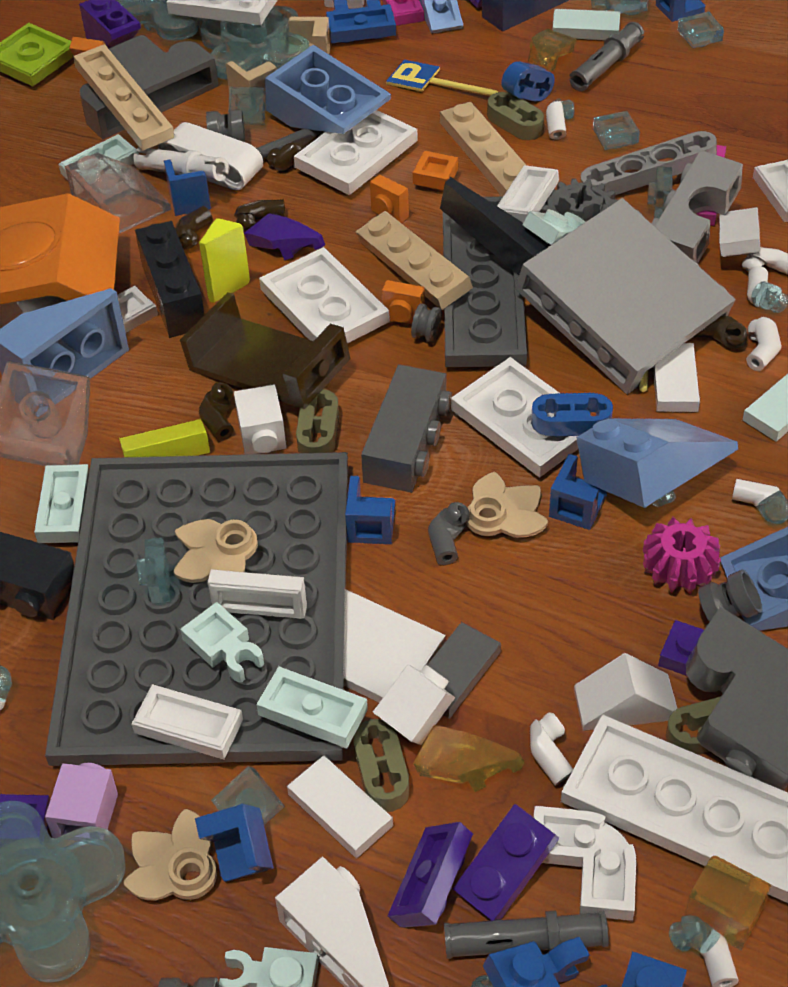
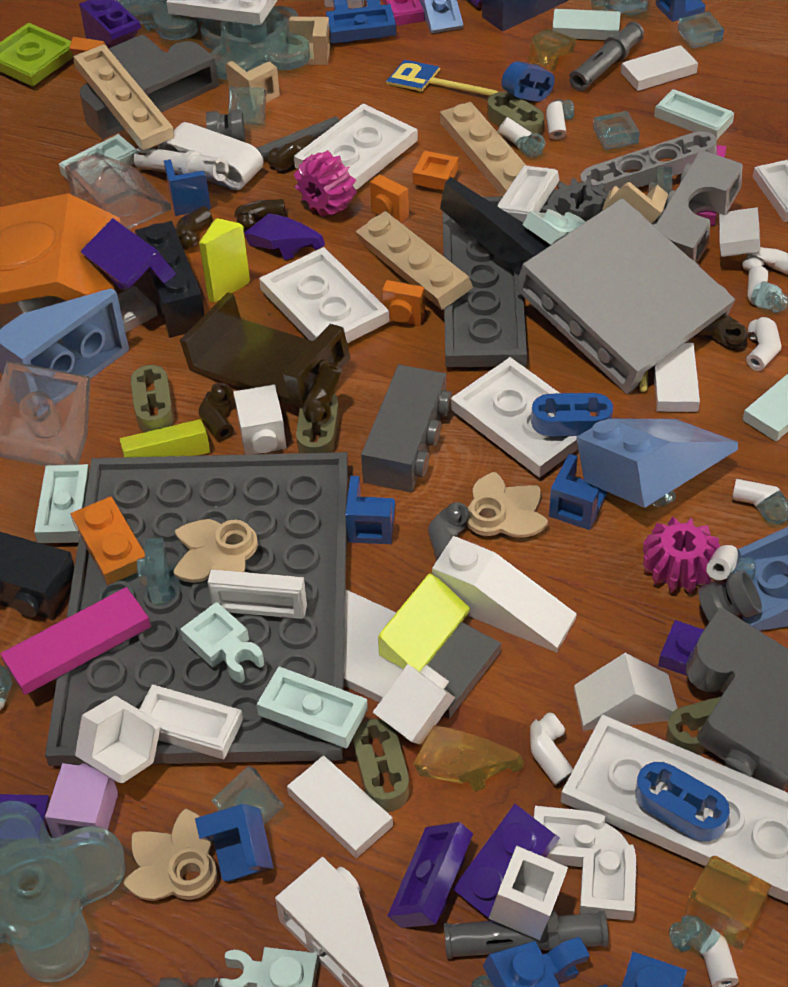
medium blue slope [265,45,391,134] -> none
dark grey bush [411,303,442,342] -> none
none -> dark pink tile [0,587,151,695]
none -> orange plate [70,496,149,586]
none -> white panel [75,696,161,783]
none -> dark purple panel [81,218,176,289]
none -> olive beam [131,365,174,432]
none -> dark pink gear [294,150,357,217]
none -> dark brown arm [302,363,343,425]
none -> neon yellow slope [378,573,470,671]
none -> white slope [432,536,577,653]
none -> white brick [489,846,568,940]
none -> arm [497,117,546,158]
none -> tan panel [602,182,668,223]
none -> white tile [621,45,698,91]
none -> blue beam [635,762,730,841]
none -> light aqua tile [654,89,734,139]
none -> white arm [707,545,756,580]

